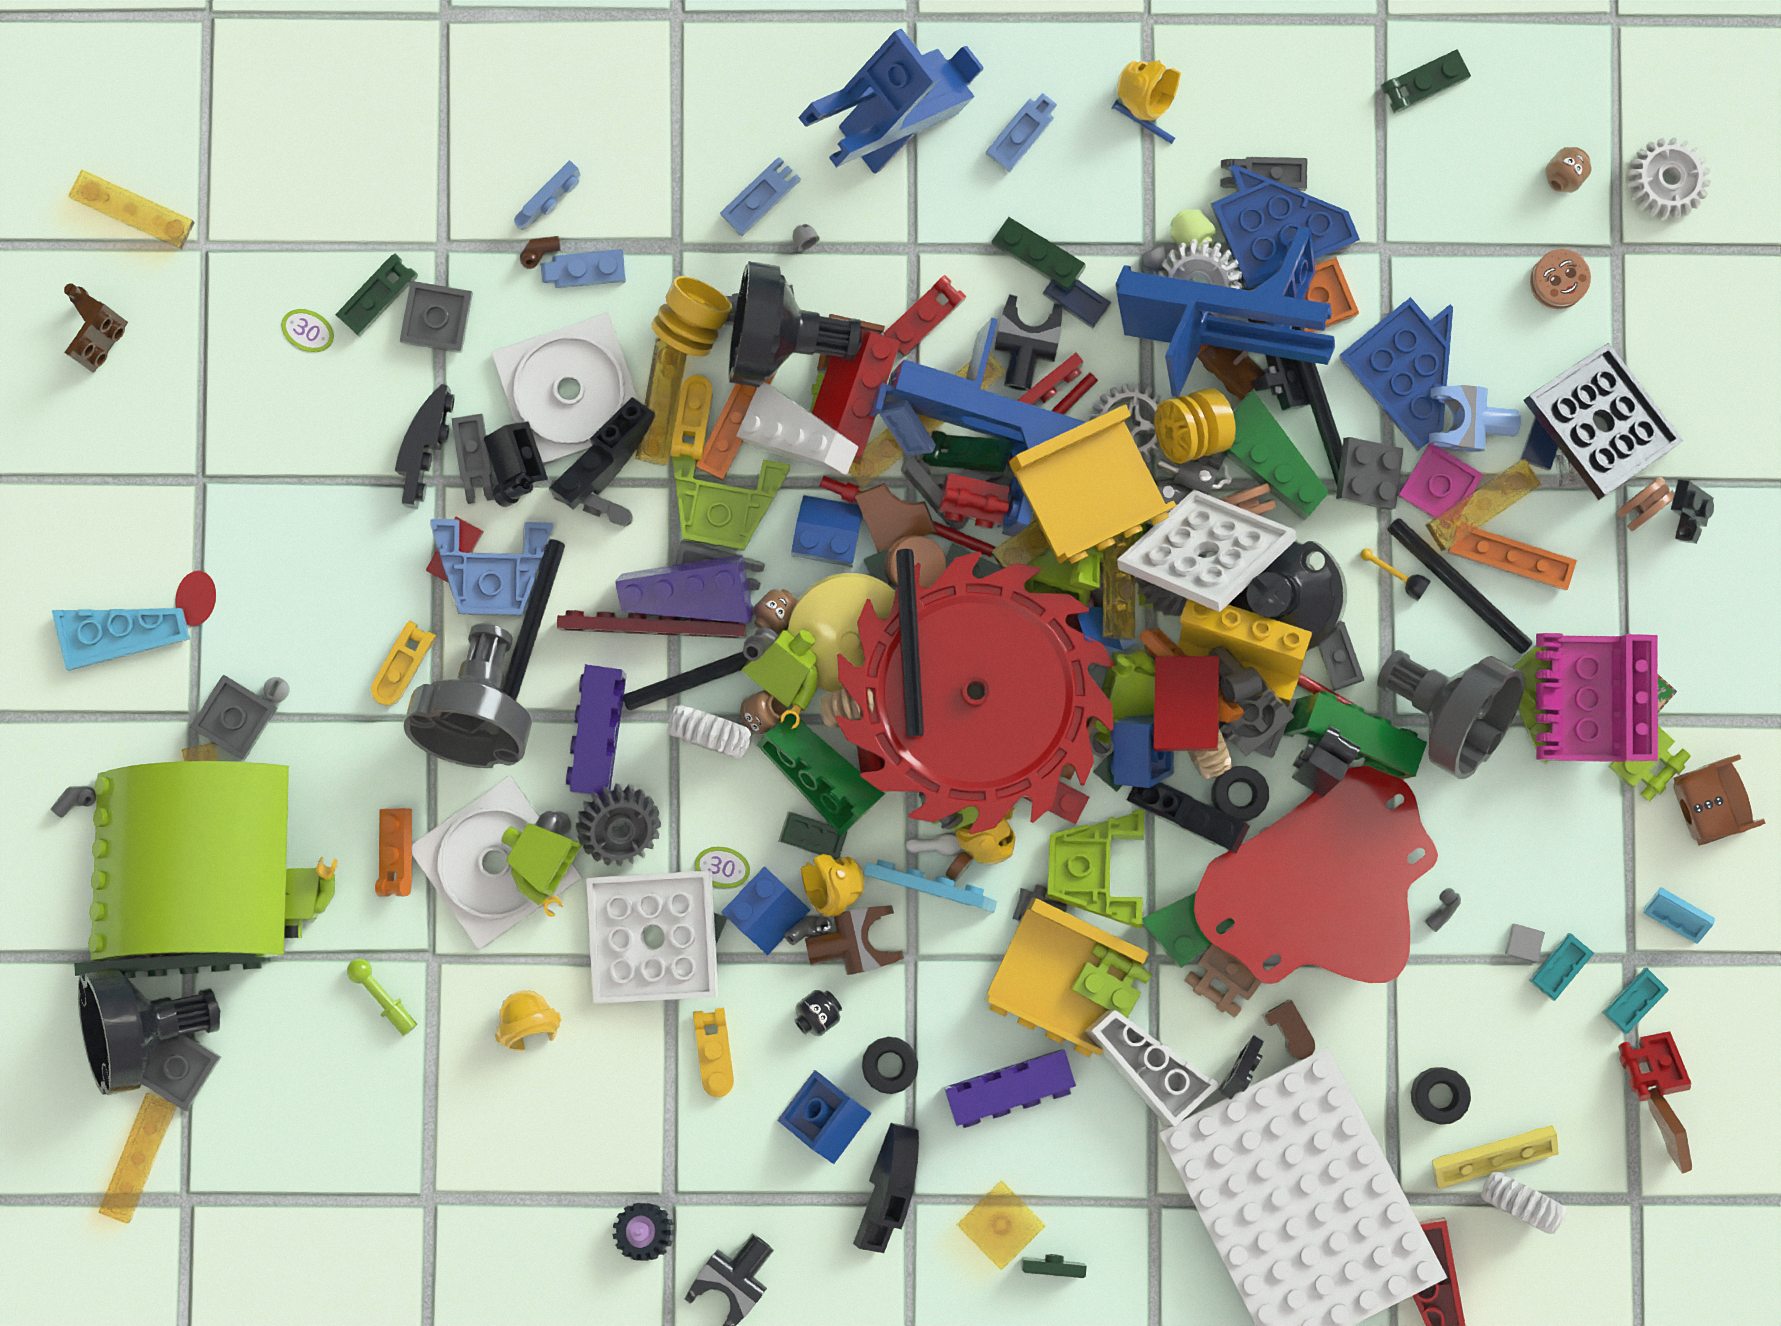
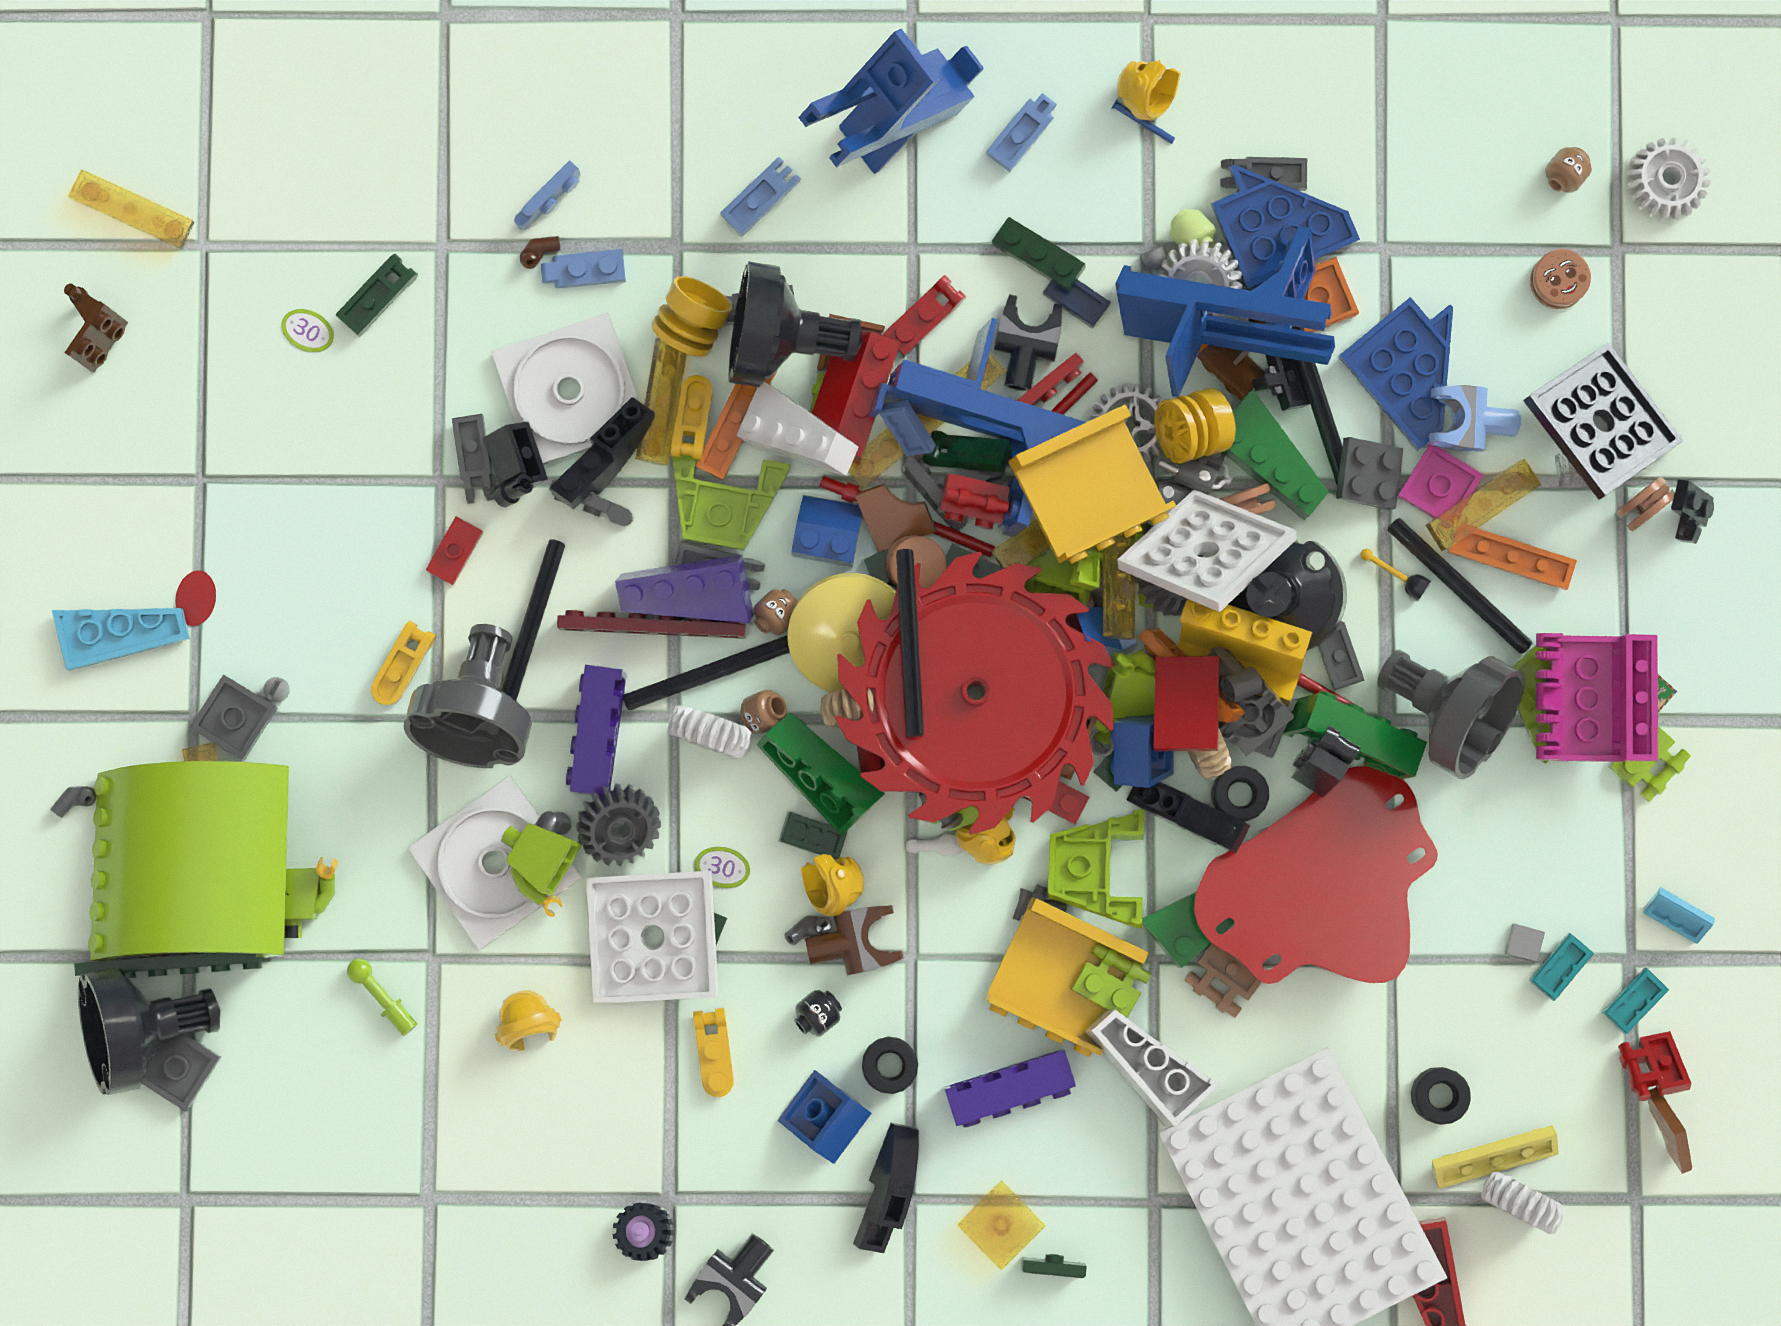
clear yellow plate [98,1093,177,1224] -> none
orange plate [375,808,412,897] -> none
black slope [395,384,455,509] -> none
dark grey plate [400,281,473,353] -> none
medium blue wing [430,519,553,616] -> none
blue slope [721,866,810,955] -> none
lime torso [741,627,818,729] -> none
light grey hinge [792,224,820,251] -> none
medium azure wing [863,859,997,913] -> none
dark orange tile [945,851,974,883] -> none
black hinge [1218,1035,1264,1100] -> none
reddish brown leg [1261,999,1315,1059] -> none
dark green plate [1381,49,1471,113] -> none
dark grey arm [1425,888,1461,932] -> none
dark blue tile [1519,417,1558,471] -> none
dark orange piece [1673,754,1766,846] -> none

